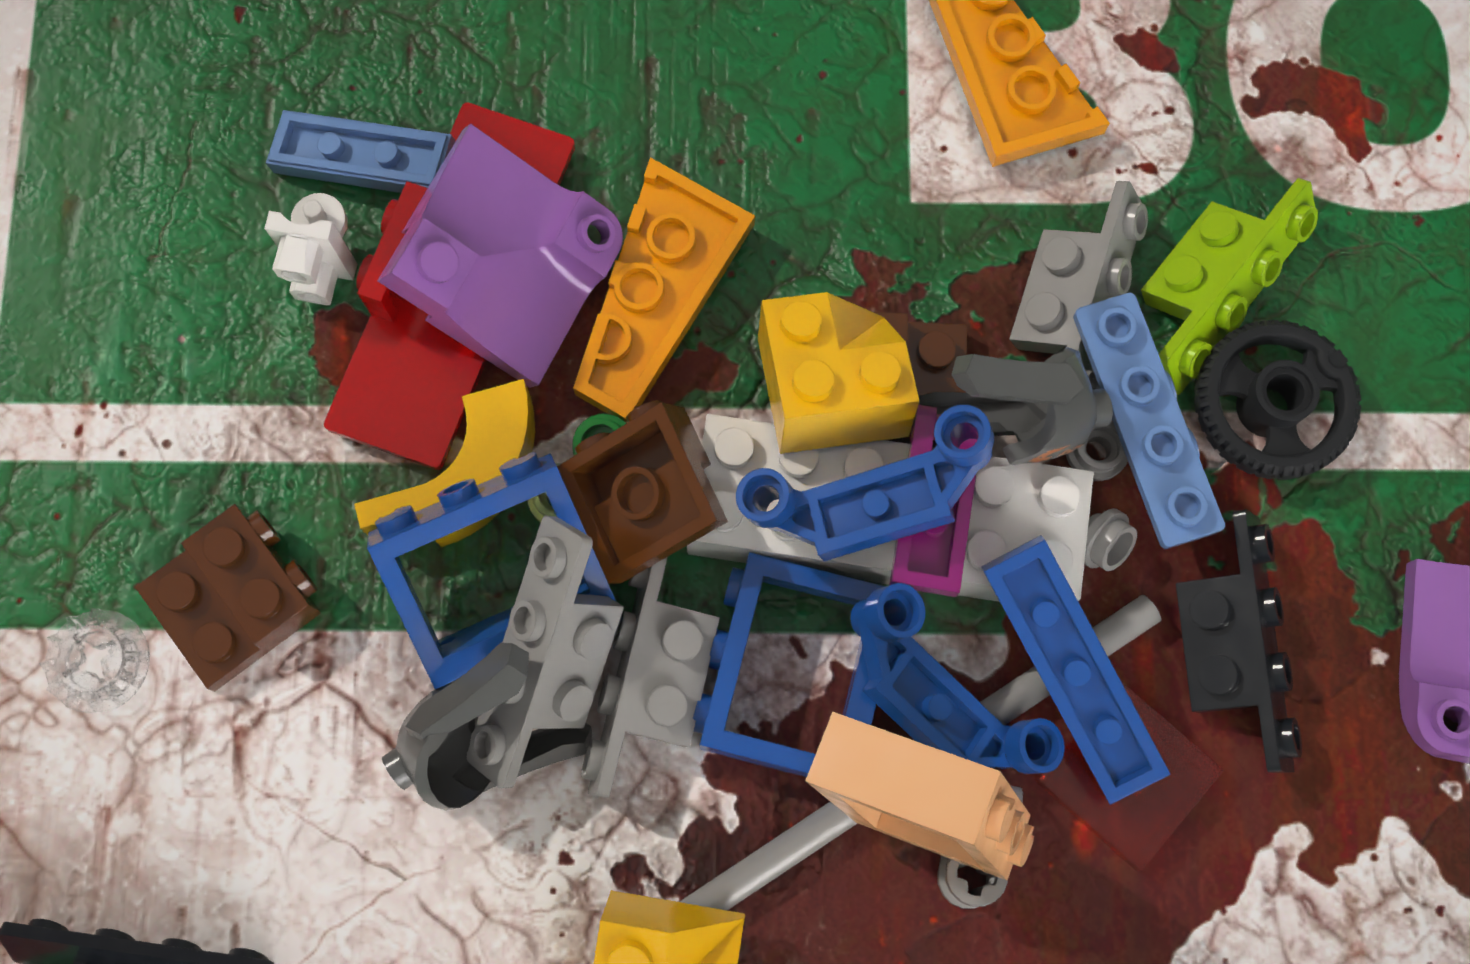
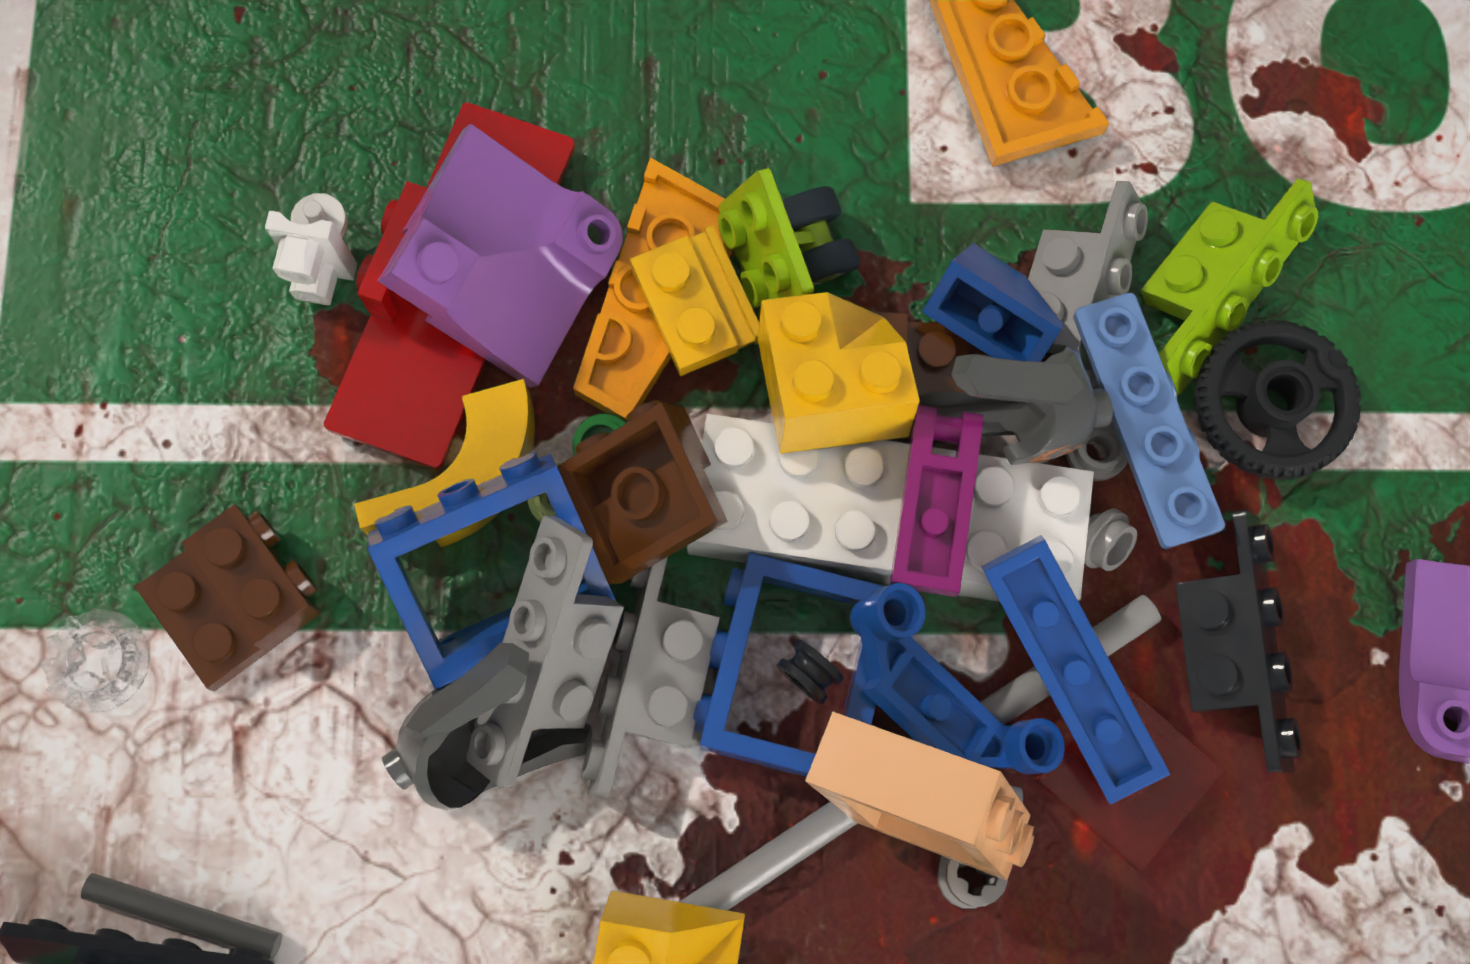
medium blue tile [266,110,456,193] -> none
blue plate [736,405,994,561] -> none
none -> dark grey bar [81,873,283,960]
none -> yellow plate [630,225,759,376]
none -> lime plate [718,168,860,320]
none -> black bush [776,639,844,705]
none -> blue slope [922,243,1064,362]

